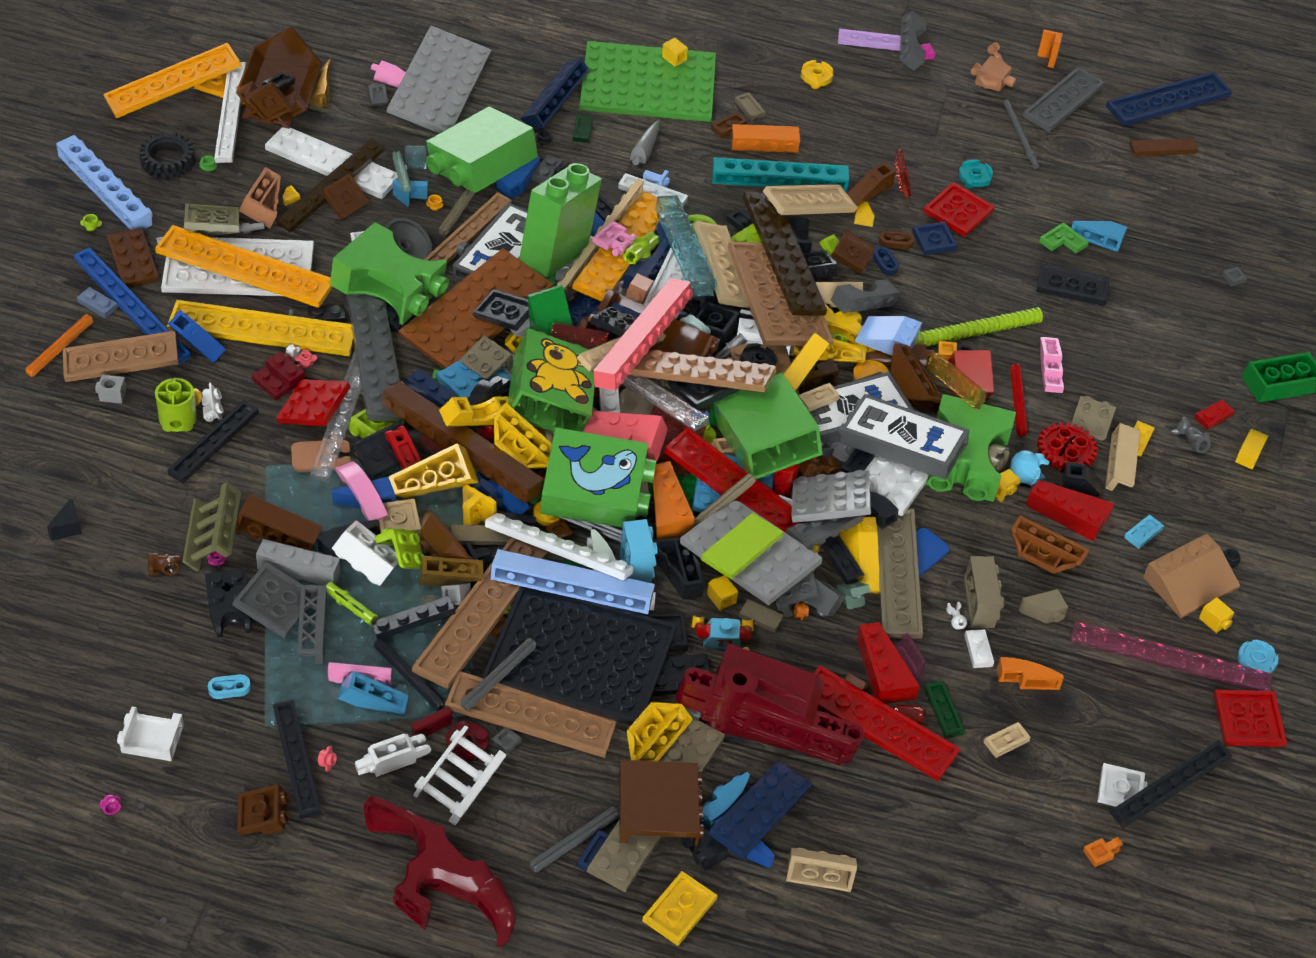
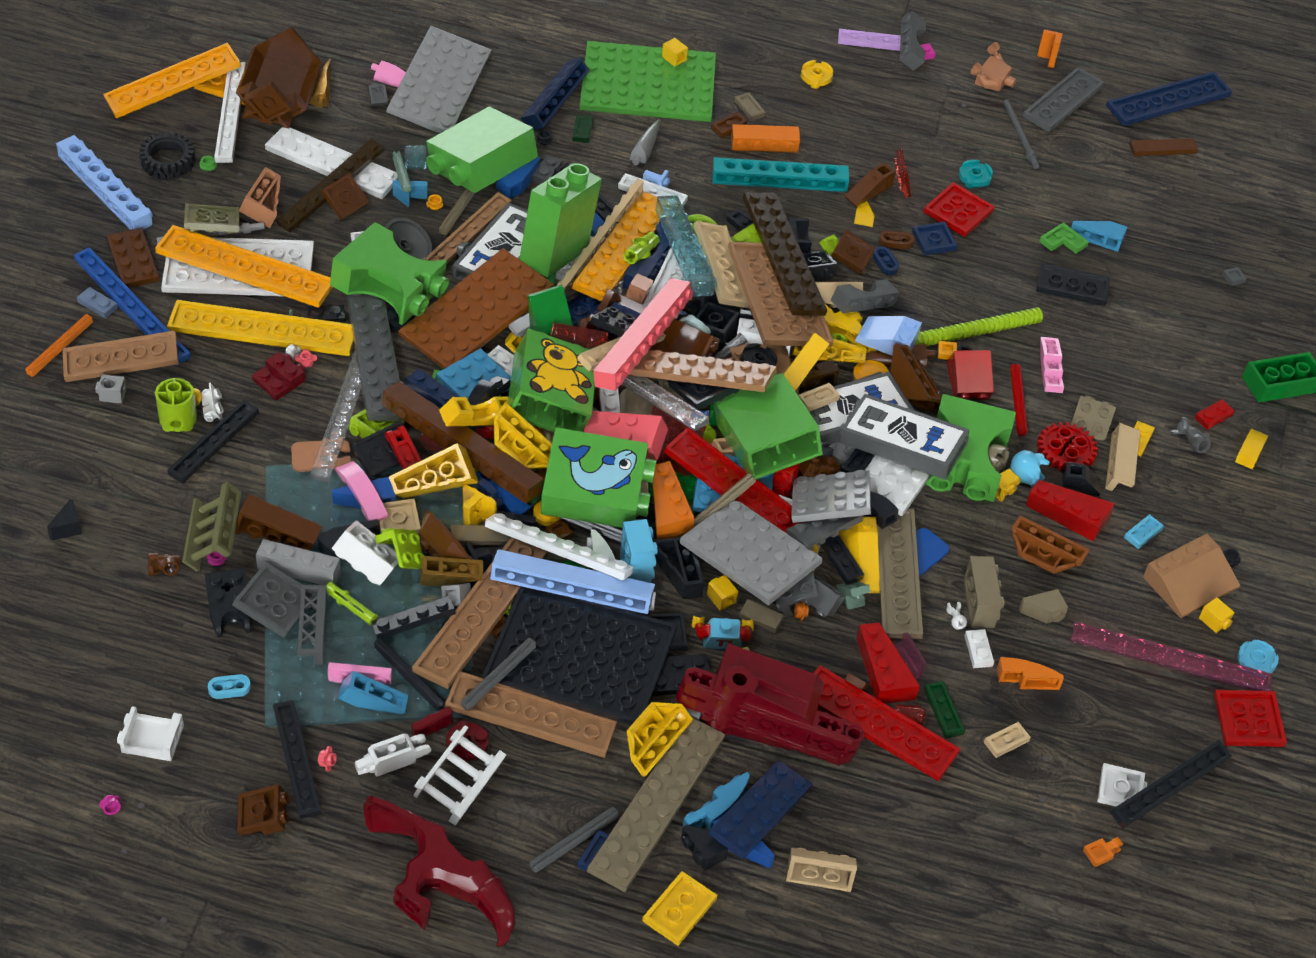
lime plate [80,214,102,231] -> none
blue slope [168,310,226,363] -> none
black plate [262,72,296,91] -> none
red plate [276,379,351,426] -> none
yellow tile [283,185,300,206] -> none
dark tan bracket [461,335,513,380] -> none
black tile [472,289,529,331] -> none
dark grey tile [492,727,522,755] -> none
bright pink plate [592,221,637,256] -> none
reddish brown panel [619,760,704,846] -> none
lime tile [701,512,783,580] -> none
tan plate [763,184,858,215] -> none
clear yellow plate [927,351,987,409] -> none

